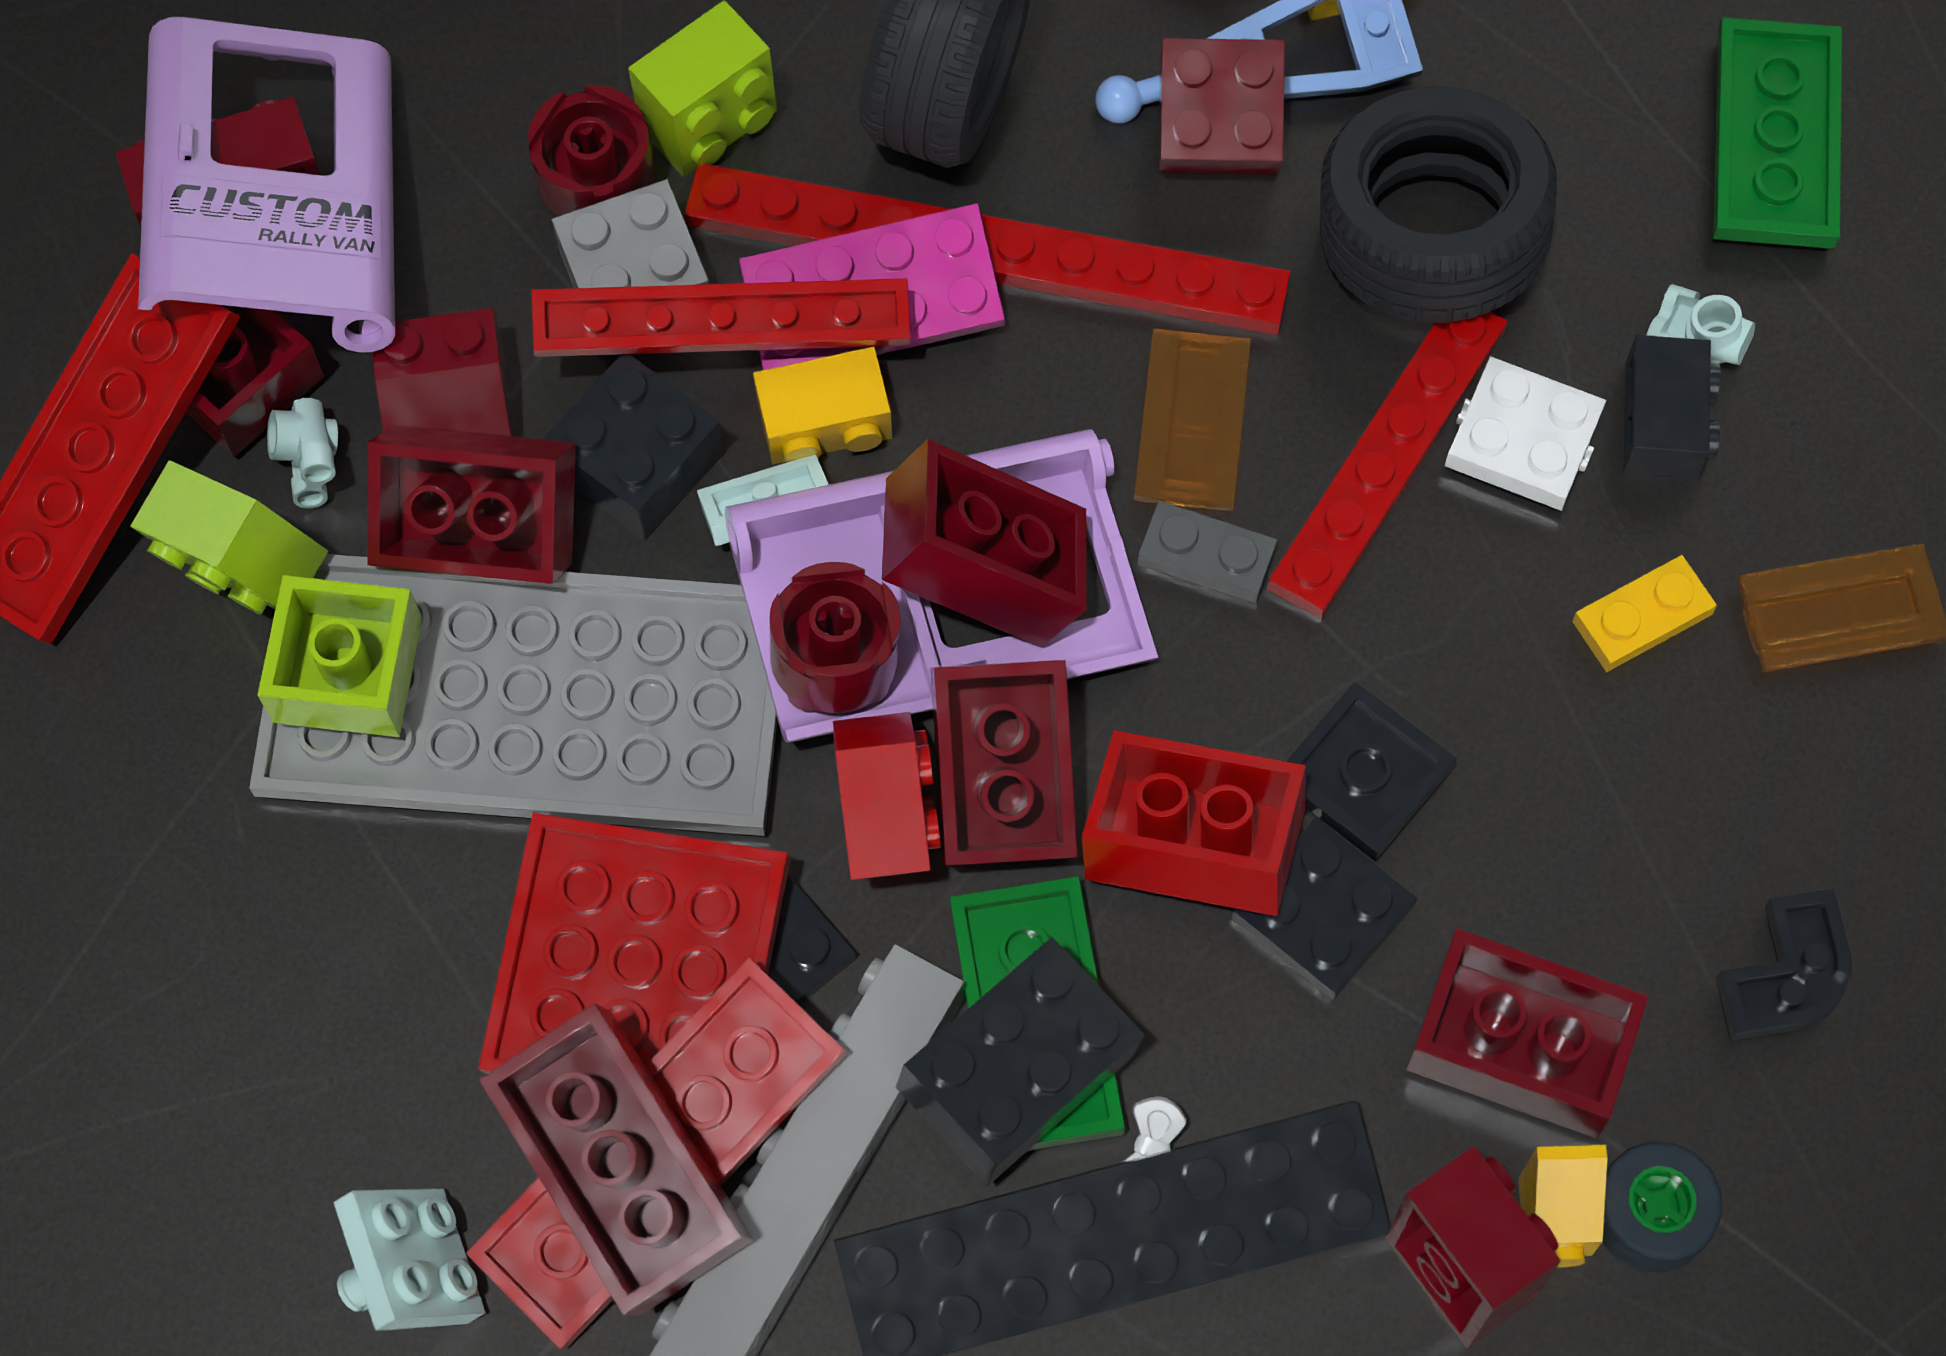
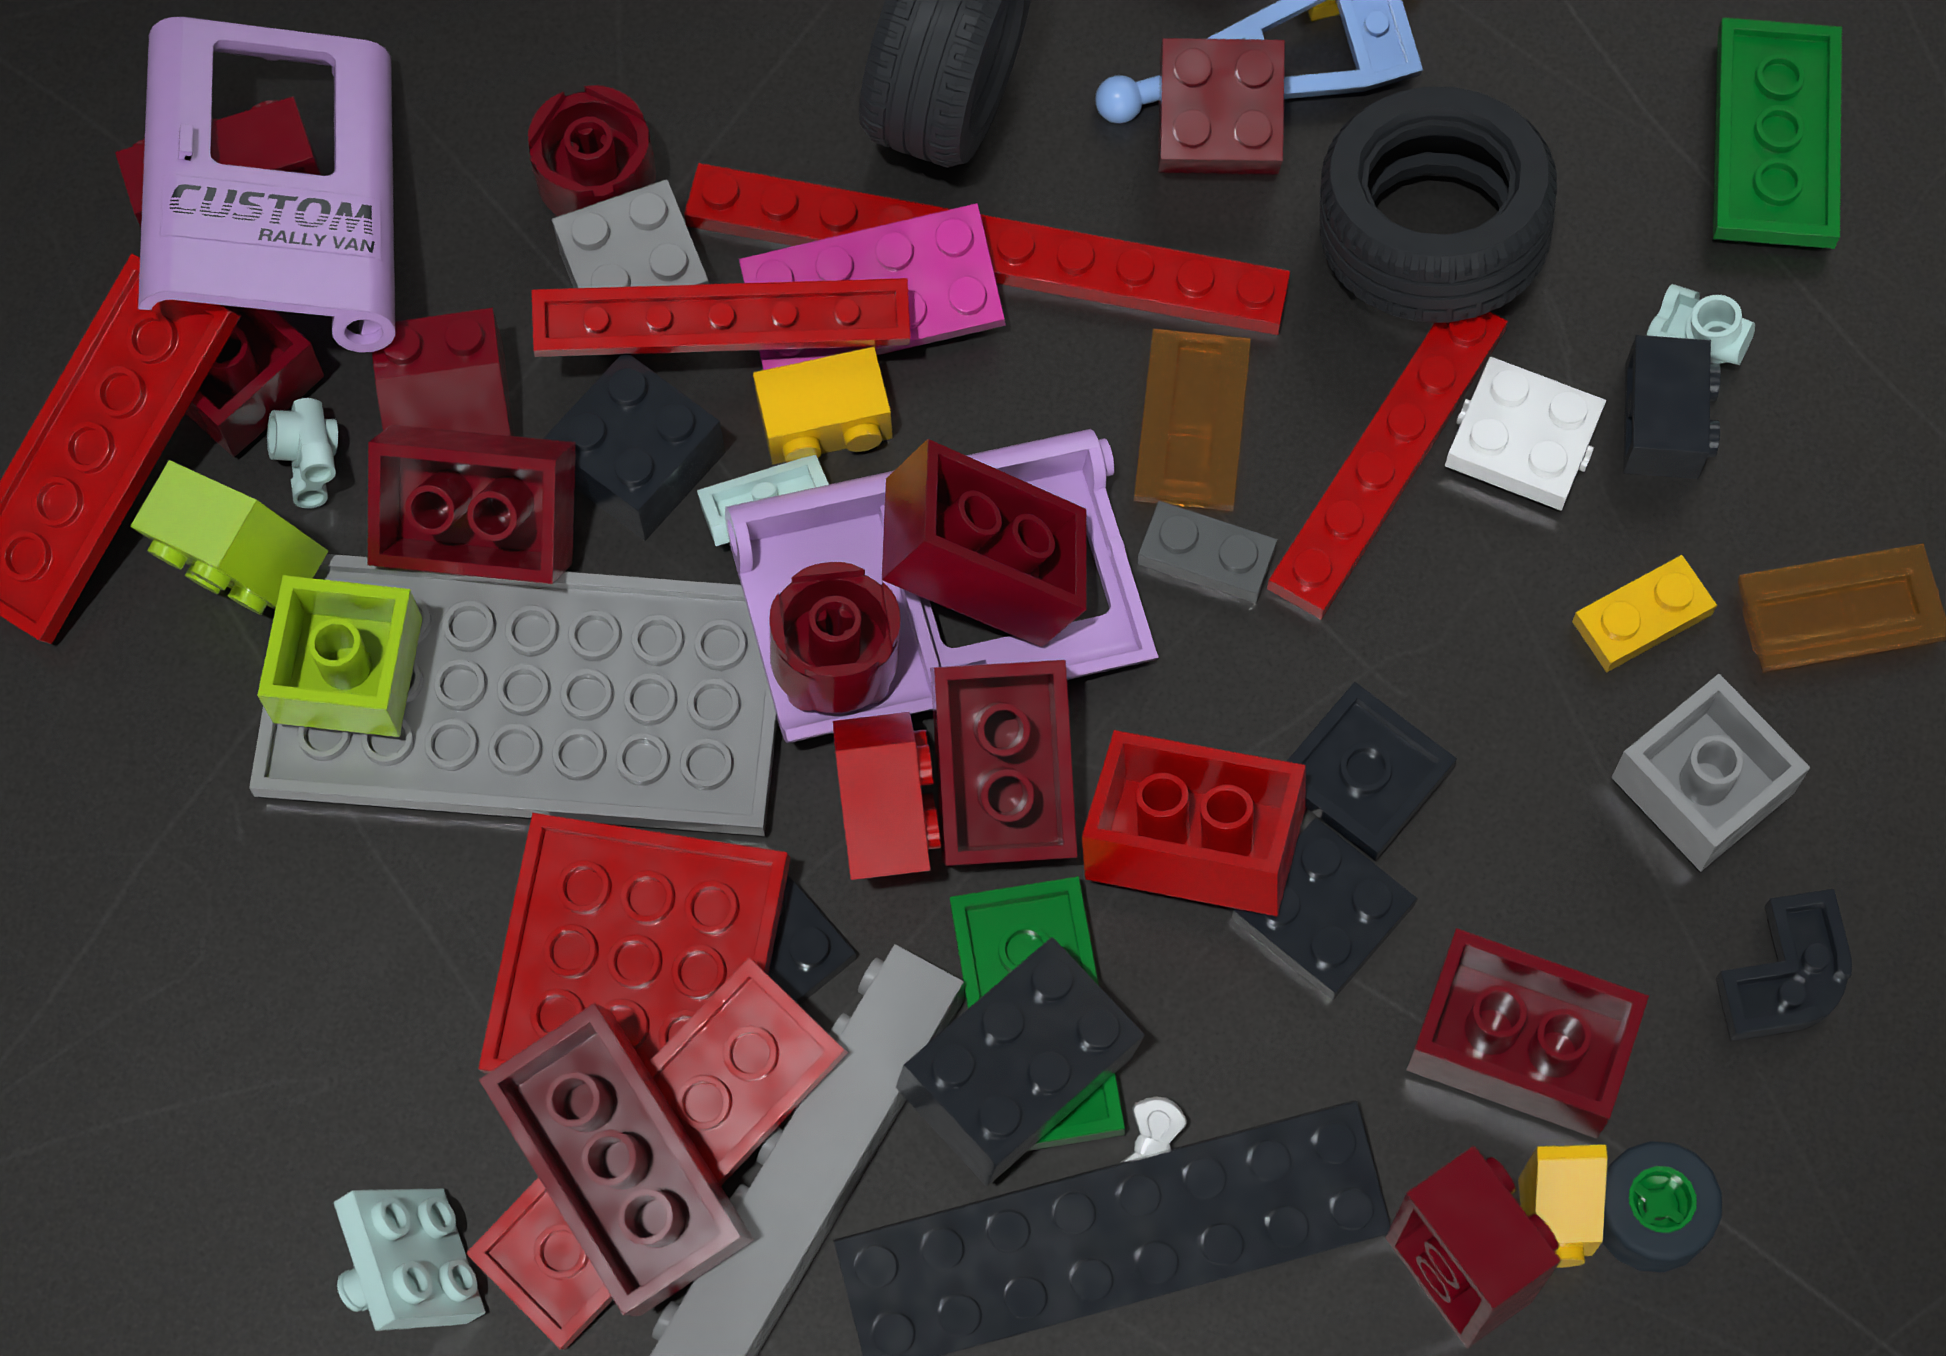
lime brick [628,0,777,178] -> none
none -> light grey brick [1611,674,1811,872]

